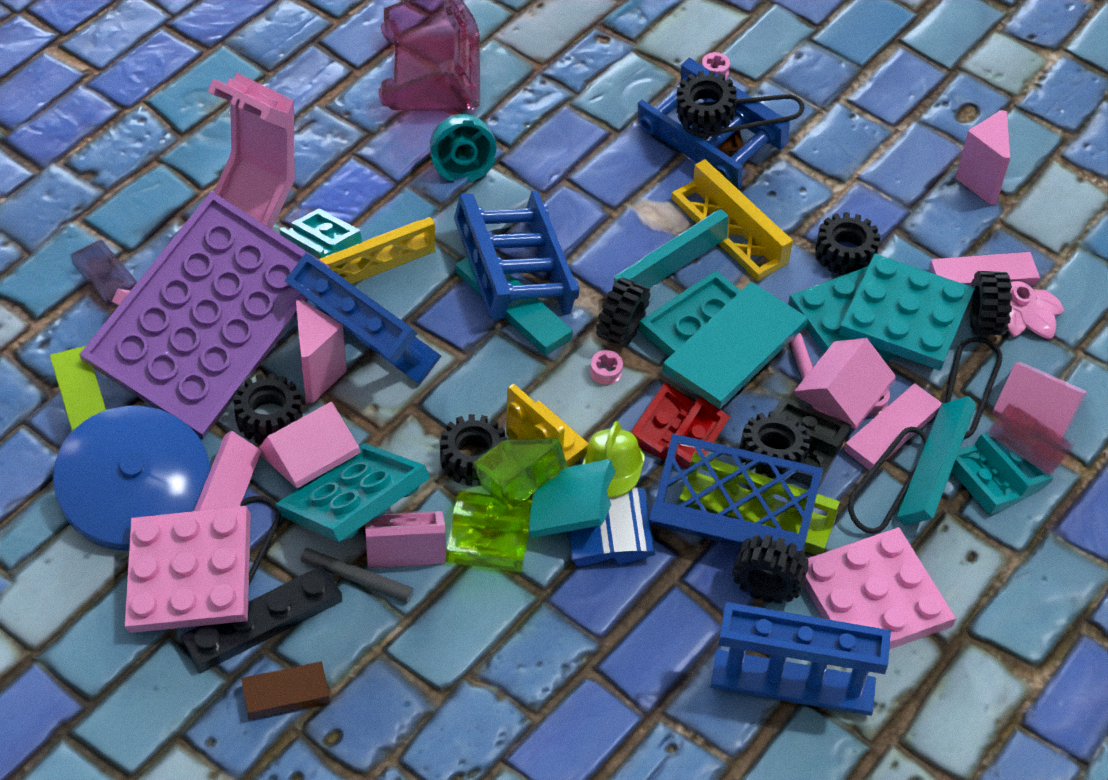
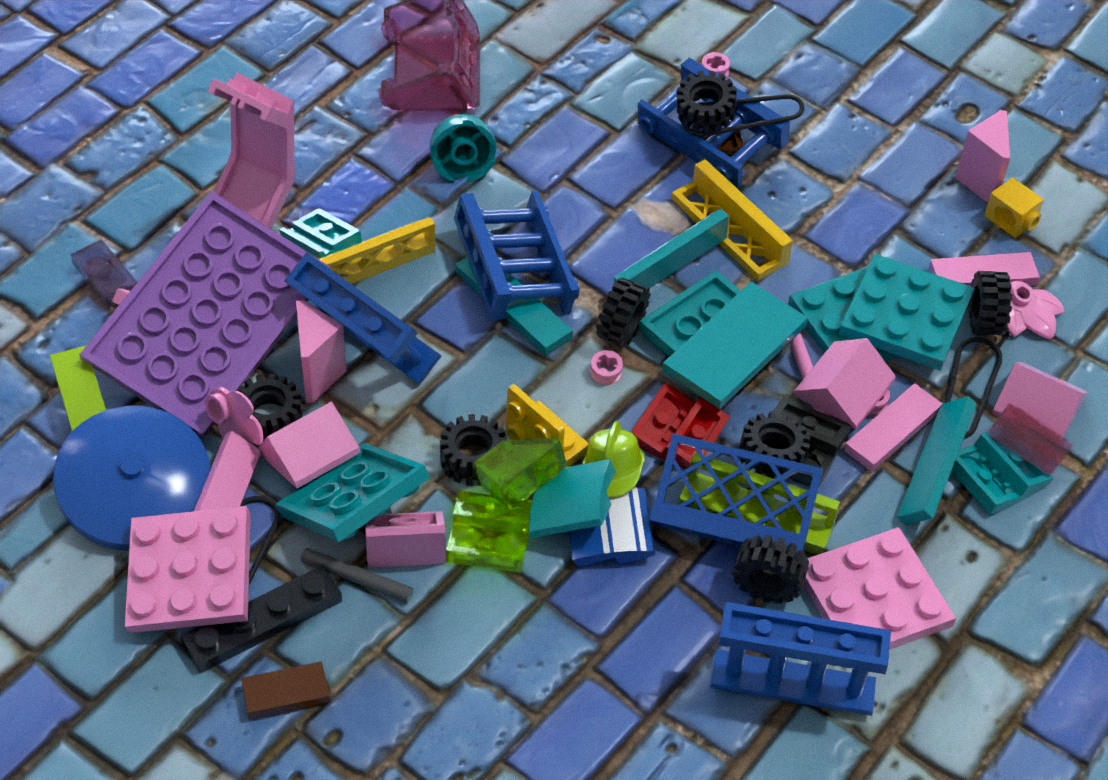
black tyre [815,212,881,276] -> none
black piece [848,426,928,534] -> none
none -> bright pink plate [205,387,263,445]
none -> yellow brick [984,177,1044,238]

